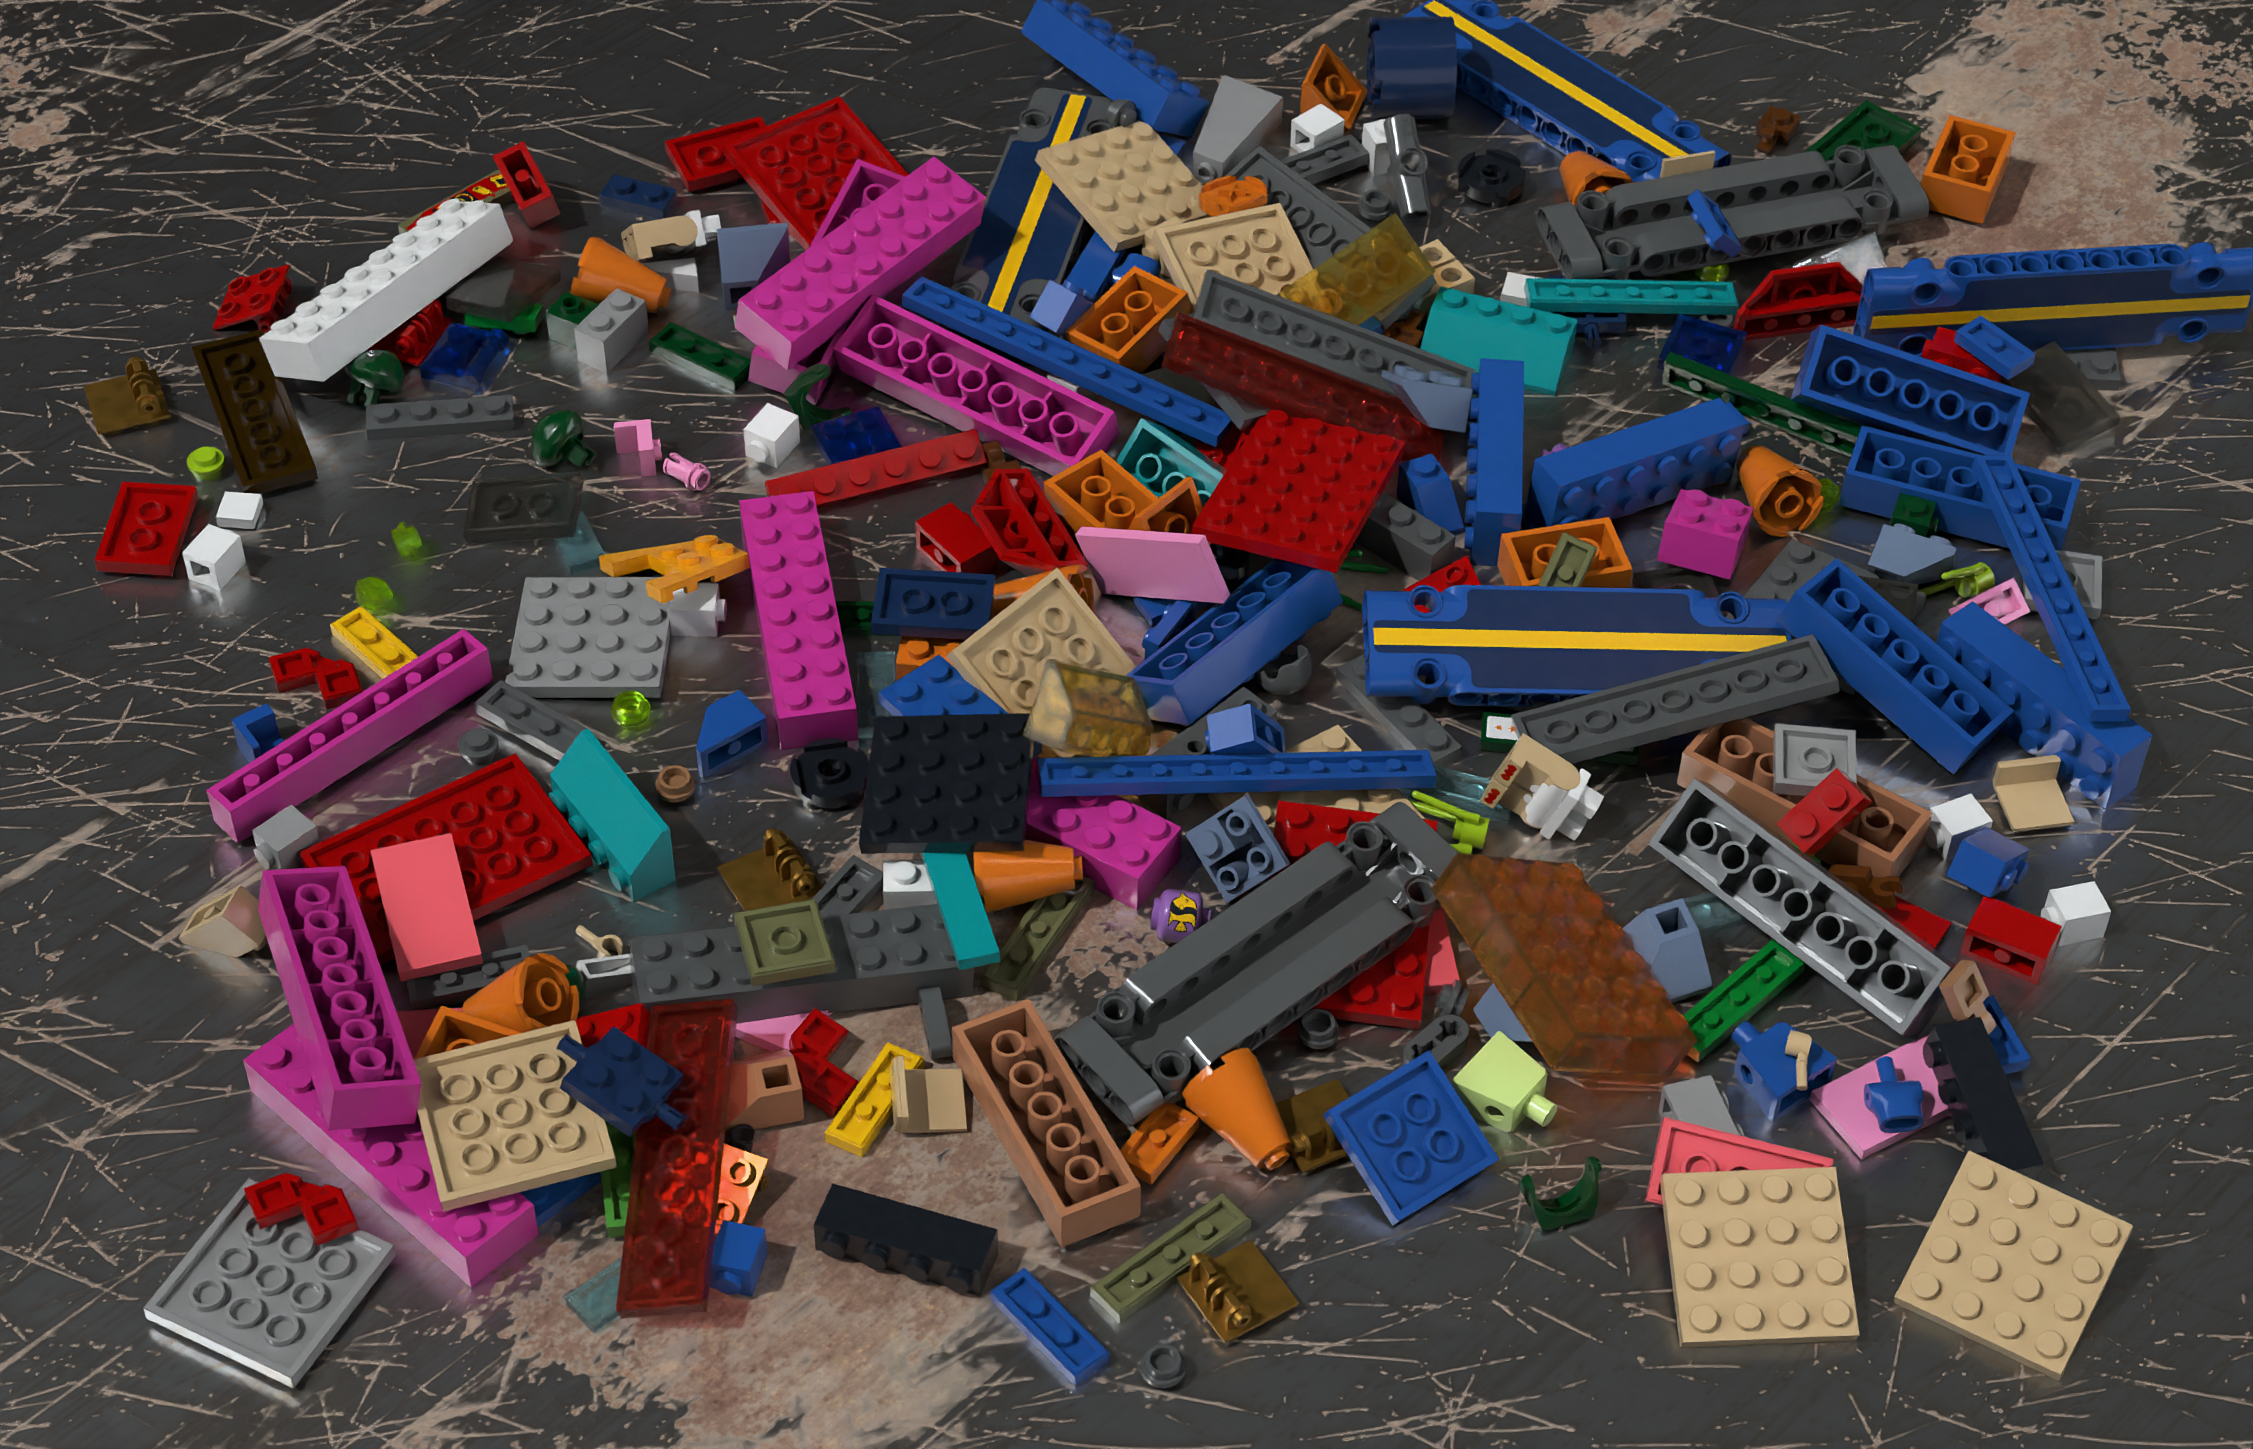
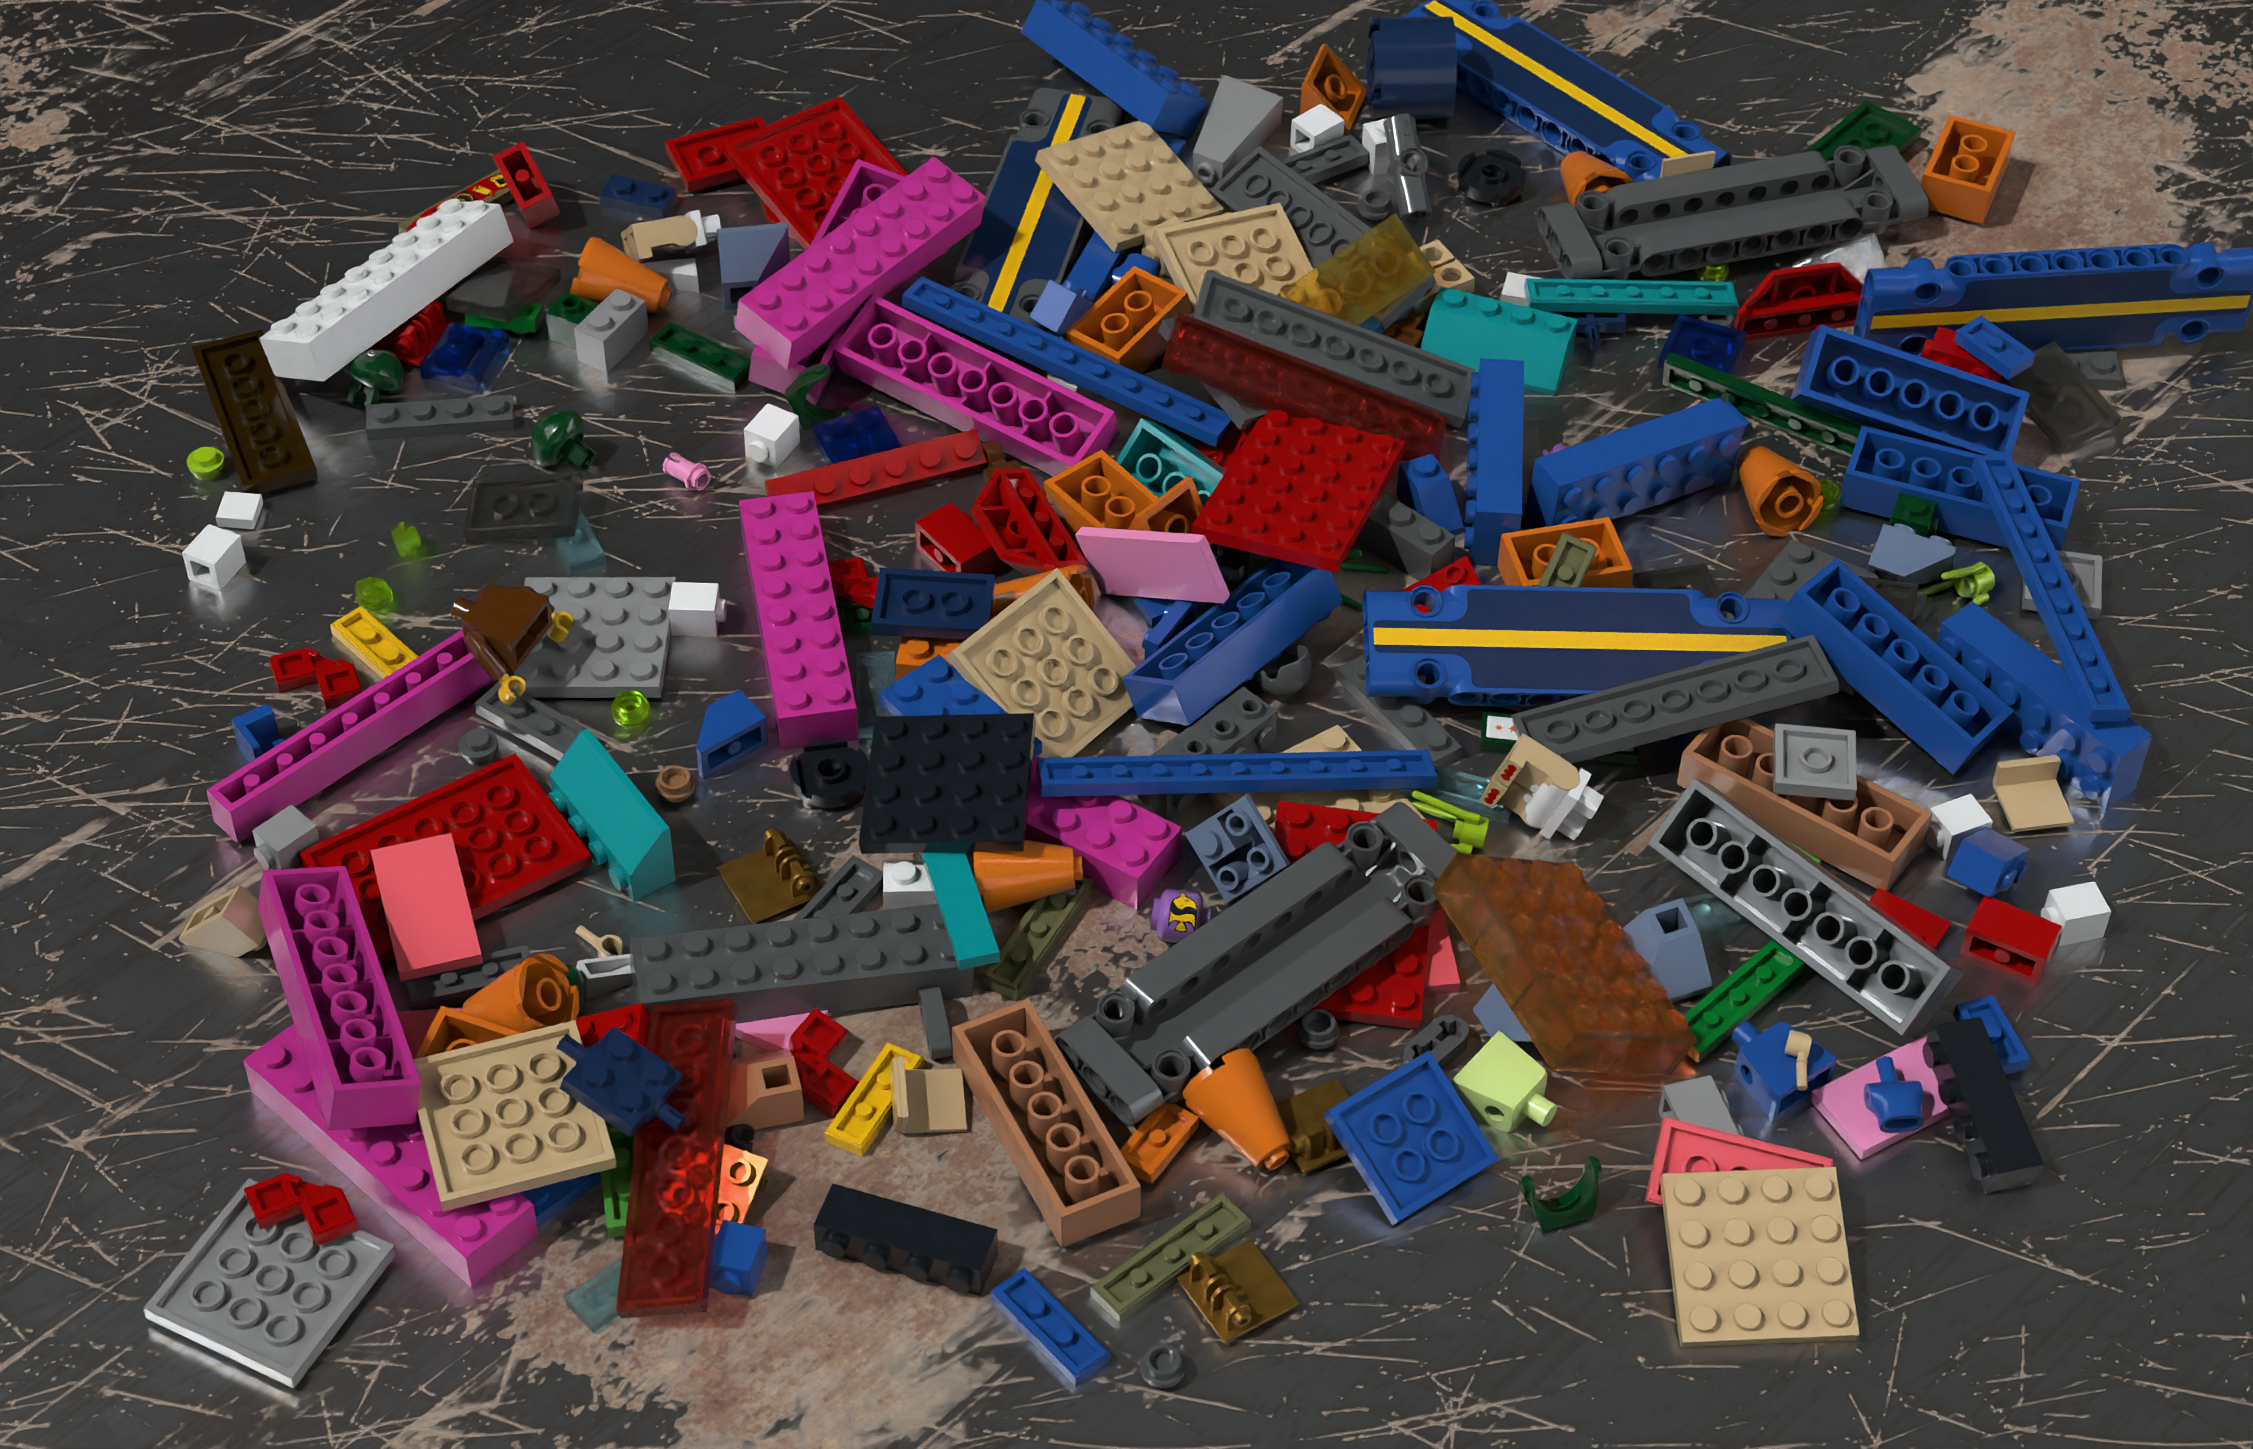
pearl gold hinge [83,356,170,434] -> none
red plate [94,481,198,576] -> none
red hinge [212,264,293,333] -> none
light orange wing [599,535,750,603] -> none
bright pink bracket [614,419,662,477] -> none
olive plate [734,899,835,986] -> none
clear yellow slope [1023,659,1153,757] -> none
dark grey plate [1106,99,1137,129] -> none
orange tile [1198,175,1268,216] -> none
blue slope [1205,703,1286,754] -> none
sand blue slope [1381,365,1473,432] -> none
dark grey plate [1435,979,1470,1017] -> none
dark pink brick [1657,489,1753,579] -> none
blue plate [1687,189,1743,258] -> none
reddish brown plate [1756,106,1801,153] -> none
red brick [1776,768,1872,857] -> none
reddish brown plate [1829,864,1903,908] -> none
tan plate [1894,1151,2133,1381] -> none
medium nougat plate [1938,960,1997,1035] -> none
bright pink plate [1949,578,2031,625] -> none
none -> reddish brown torso [451,585,573,705]
none -> red tile [828,557,879,609]

